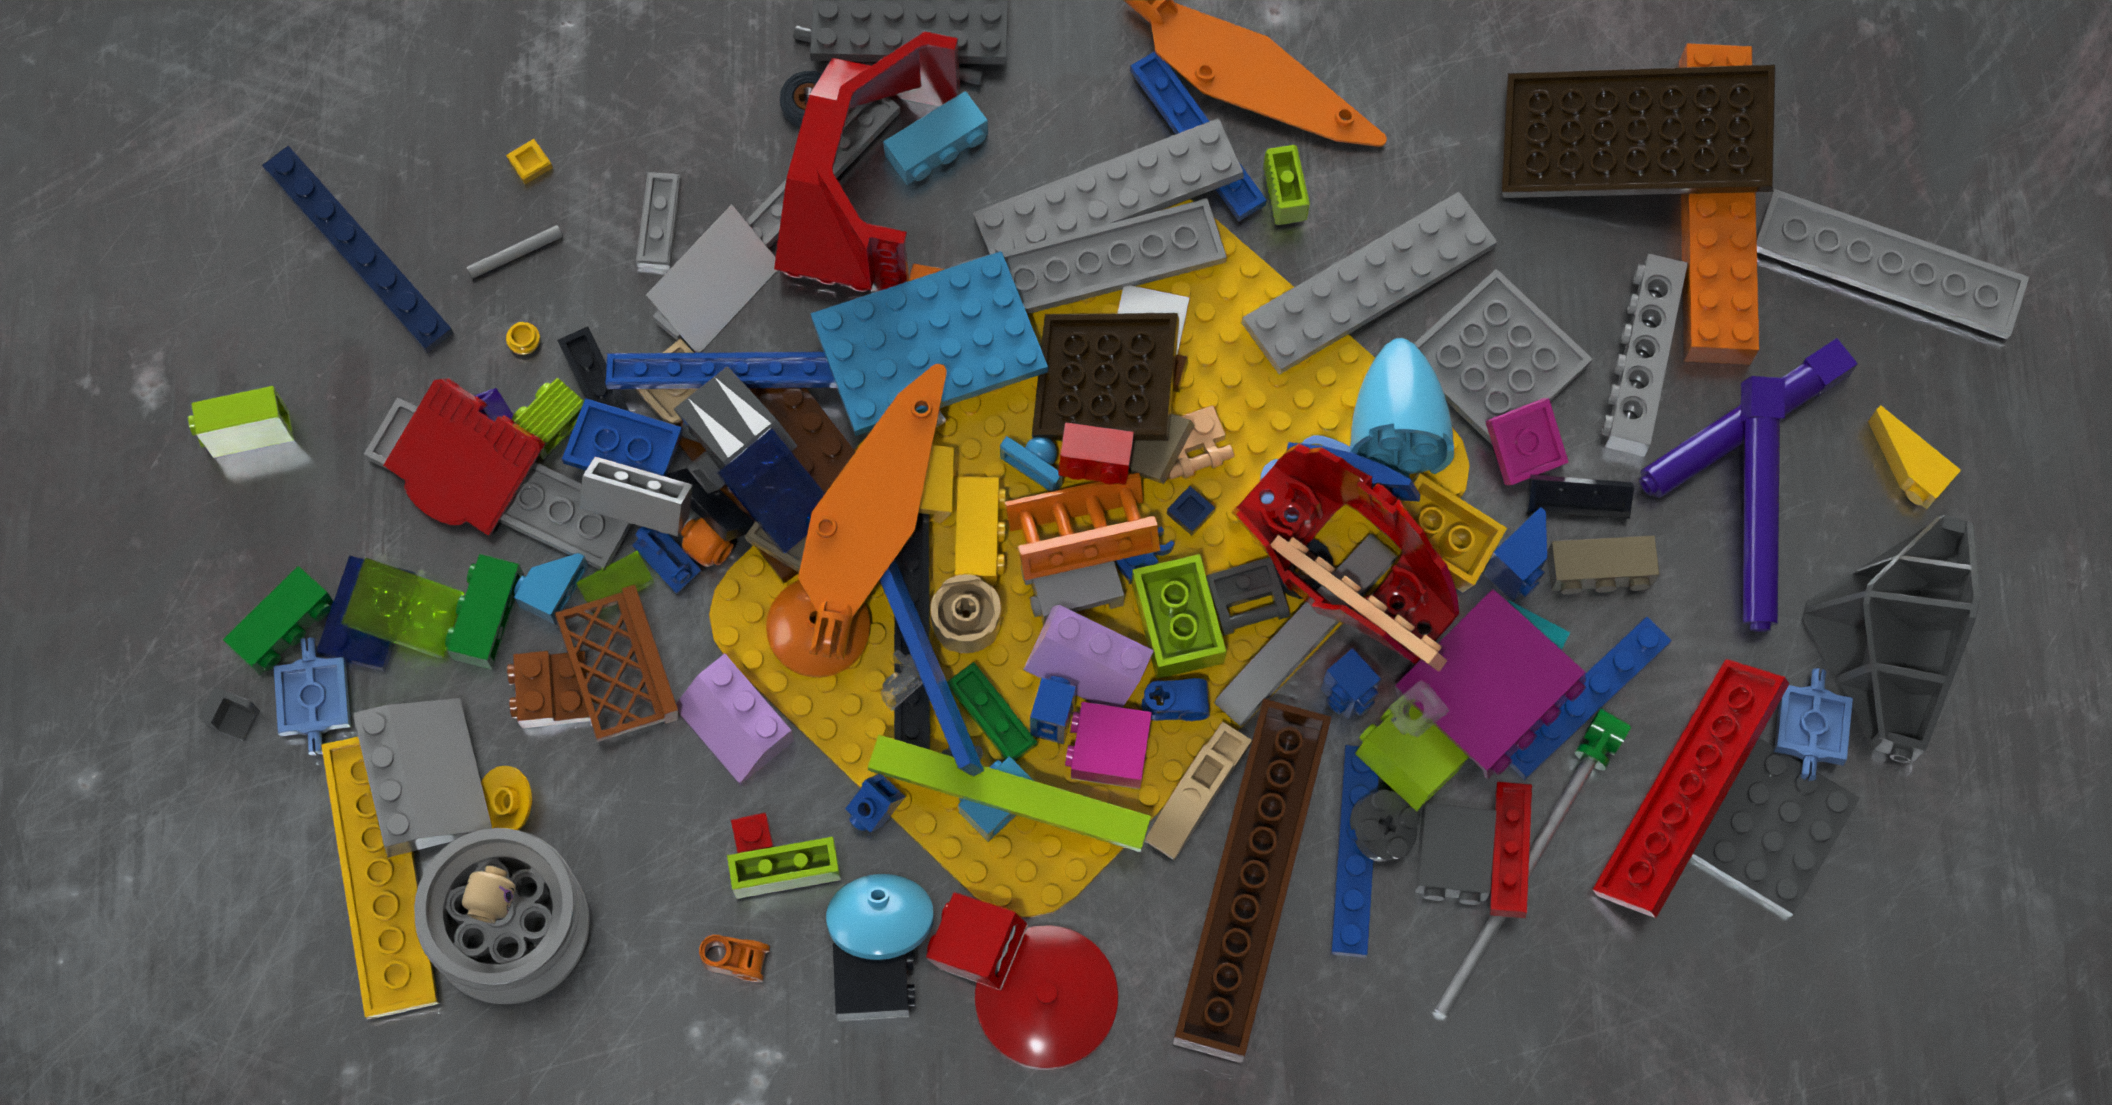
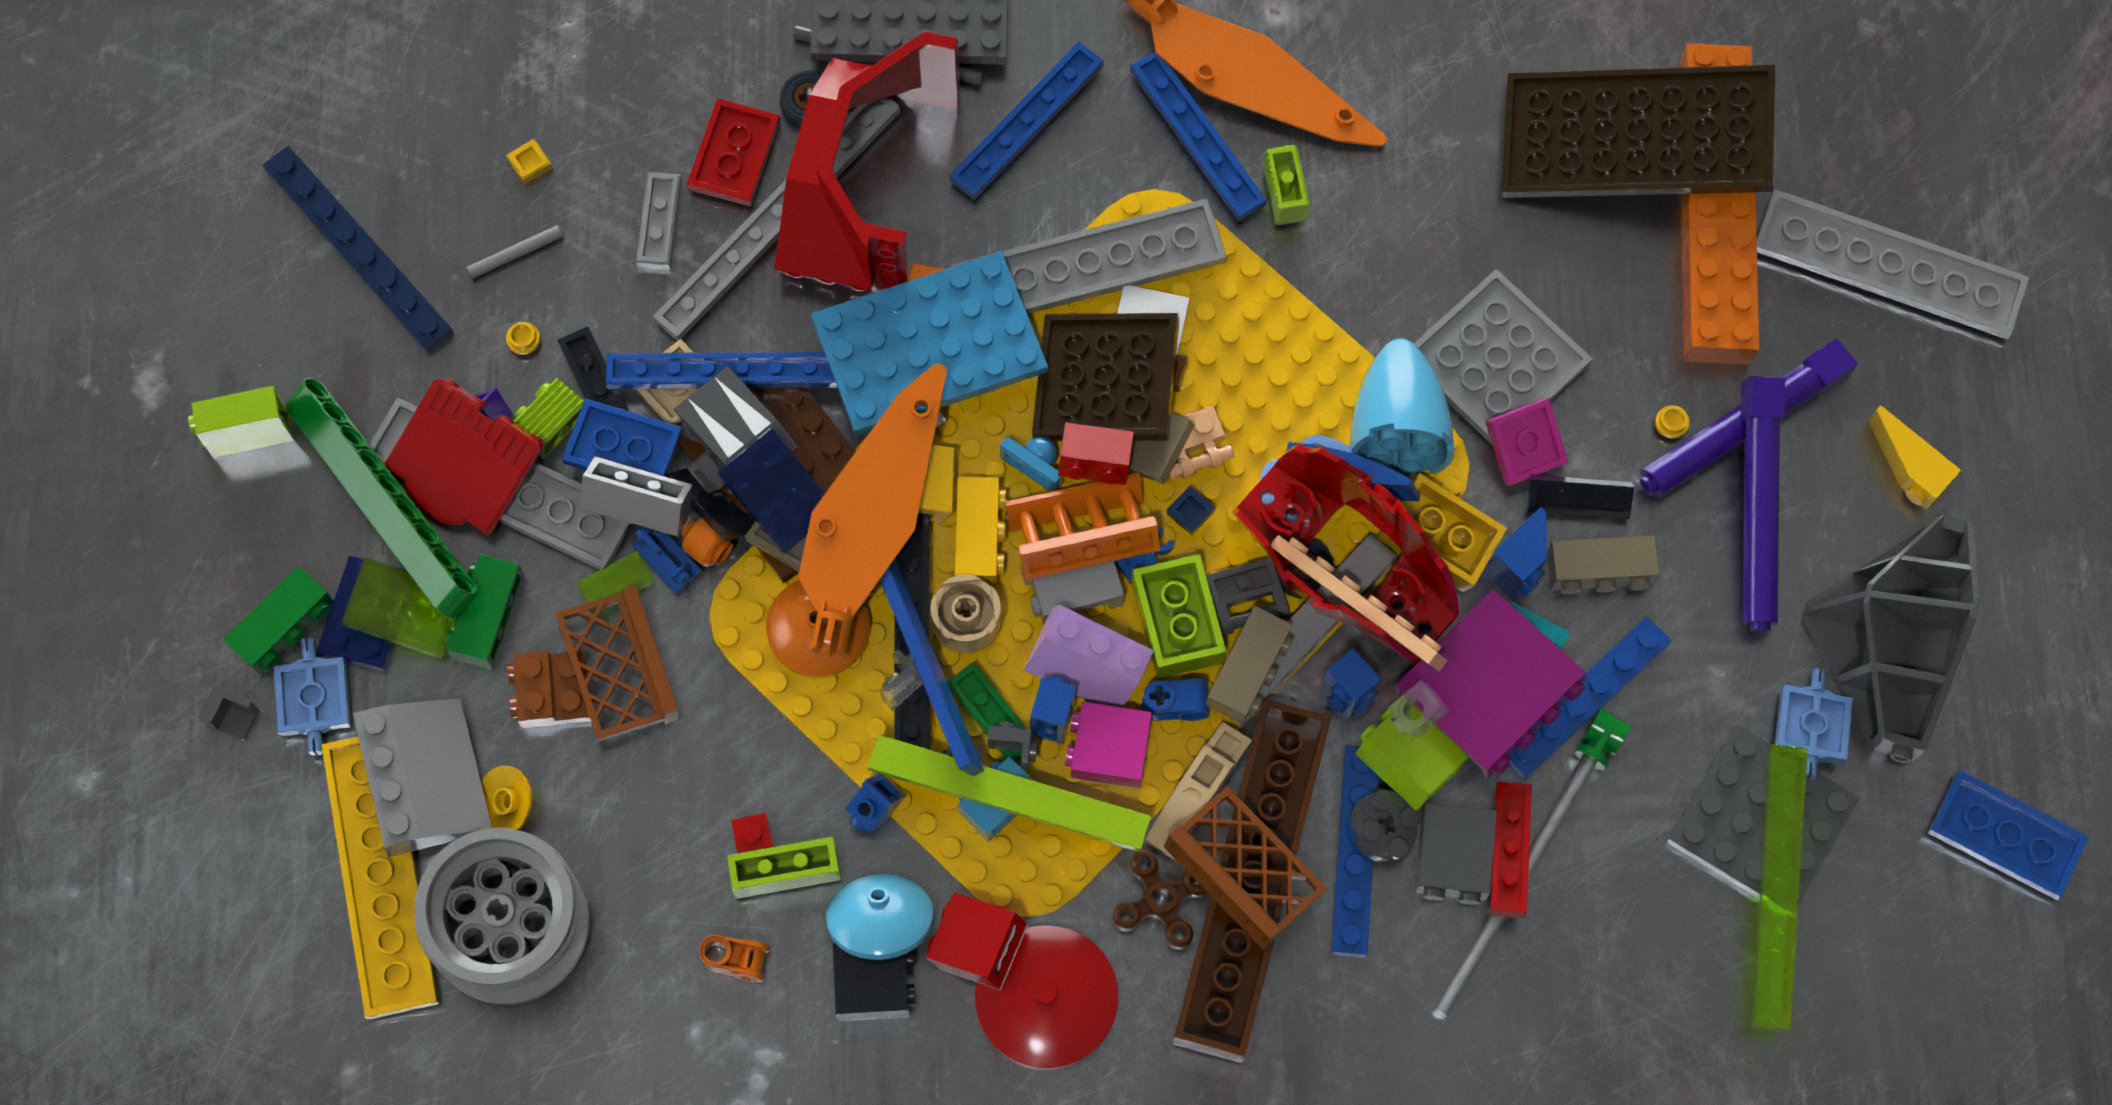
tan head [462,866,515,923] -> none
dark azure slope [514,553,589,625] -> none
white sticker [646,204,777,353] -> none
lavender slope [676,653,794,785] -> none
medium azure brick [883,91,988,185] -> none
light grey plate [973,118,1244,255] -> none
light grey plate [1241,192,1497,375] -> none
red plate [1592,659,1789,918] -> none
light grey brick [1601,254,1688,456] -> none
none -> green beam [285,378,478,618]
none -> red plate [687,98,781,206]
none -> blue plate [949,42,1104,200]
none -> dark grey bracket [987,722,1038,772]
none -> reddish brown gear [1112,850,1207,950]
none -> dark orange fence [1163,786,1328,950]
none -> dark tan brick [1205,606,1294,724]
none -> yellow plate [1655,405,1690,439]
none -> clear neon green plate [1752,744,1808,1032]
none -> blue plate [1928,770,2089,900]

